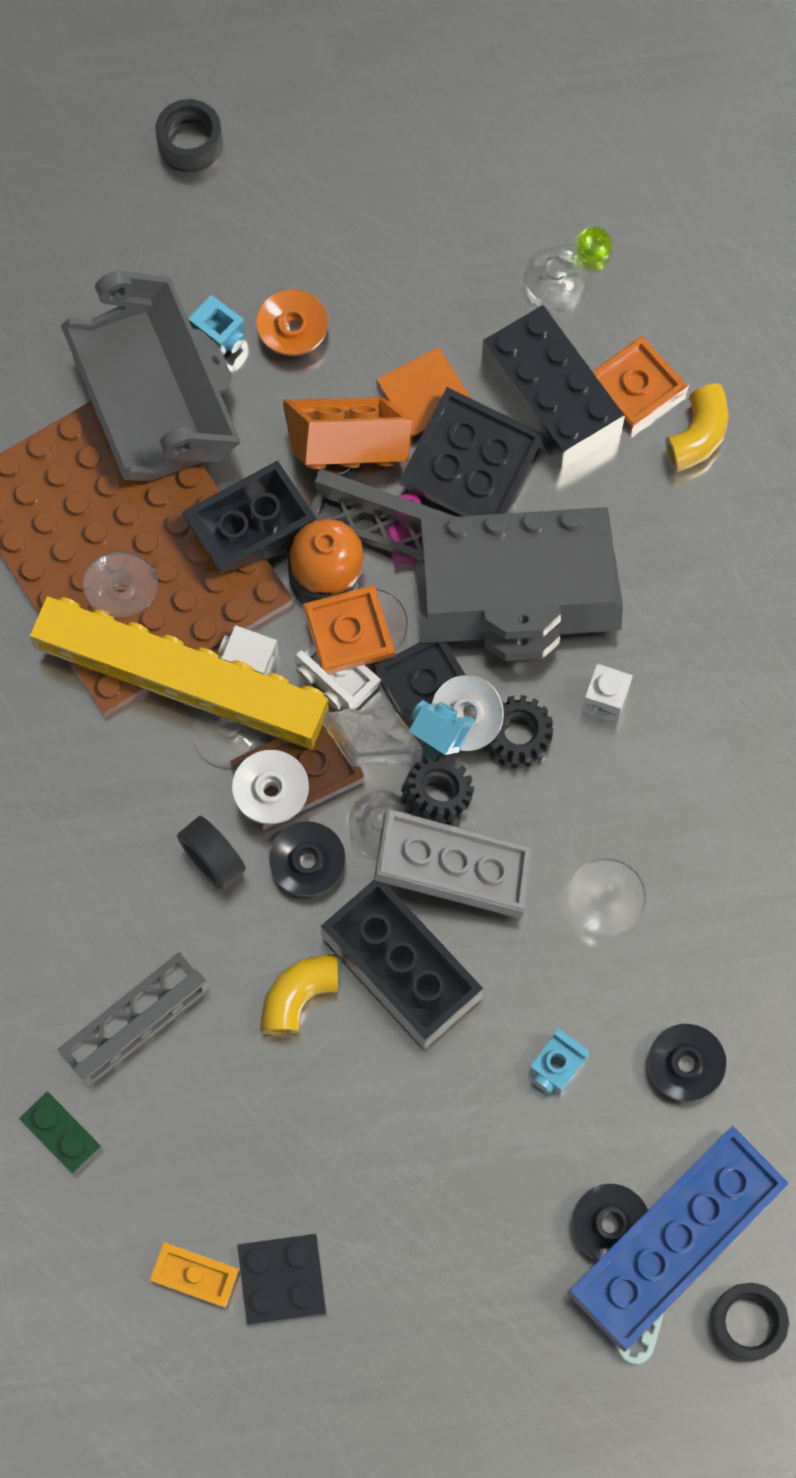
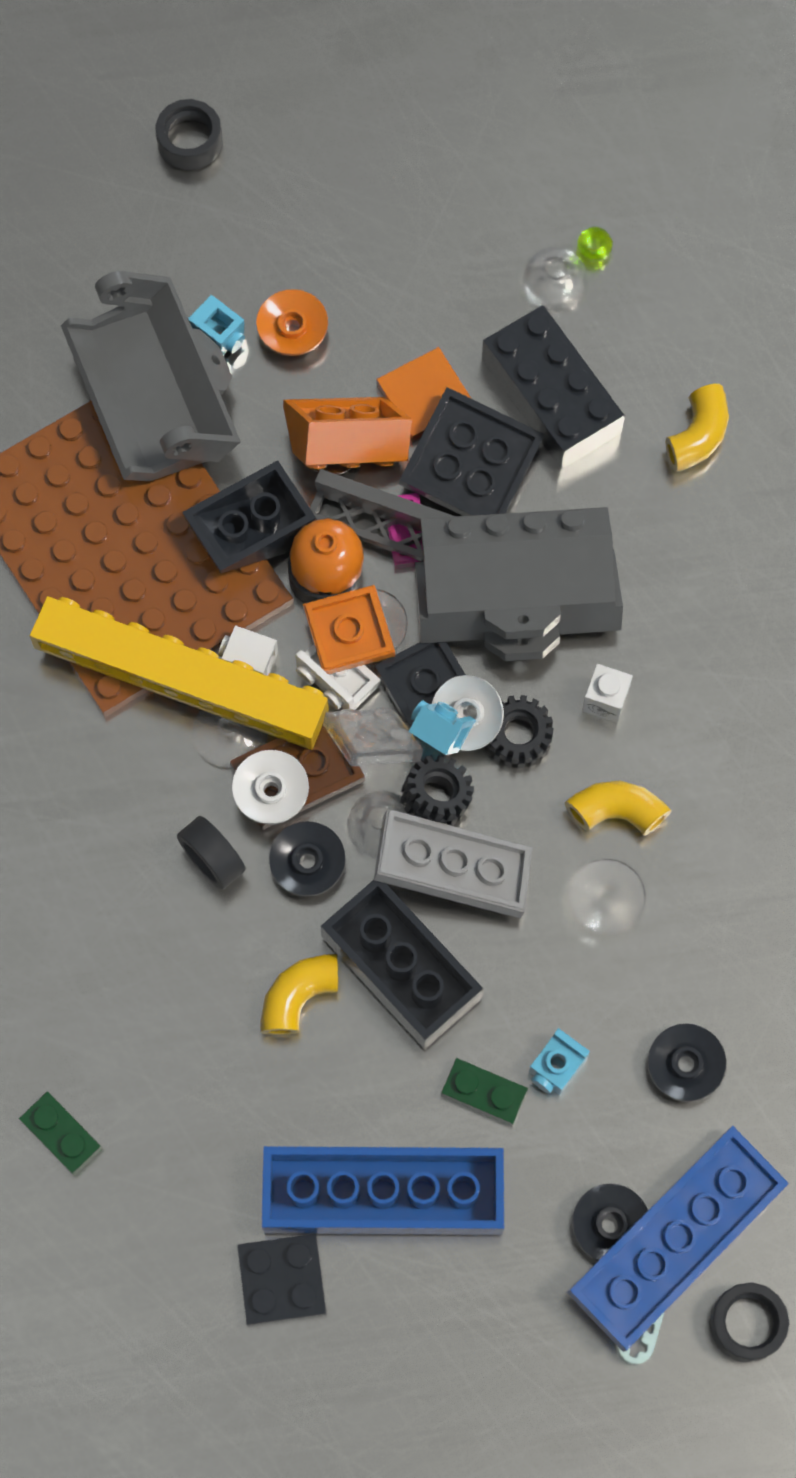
dark grey fence [57,952,209,1087] -> none
clear dish [83,552,158,617] -> none
light orange plate [150,1242,240,1309] -> none
orange tile [592,335,688,432] -> none
none -> blue brick [262,1146,504,1235]
none -> dark green plate [441,1058,528,1127]
none -> yellow cylinder [564,780,672,836]

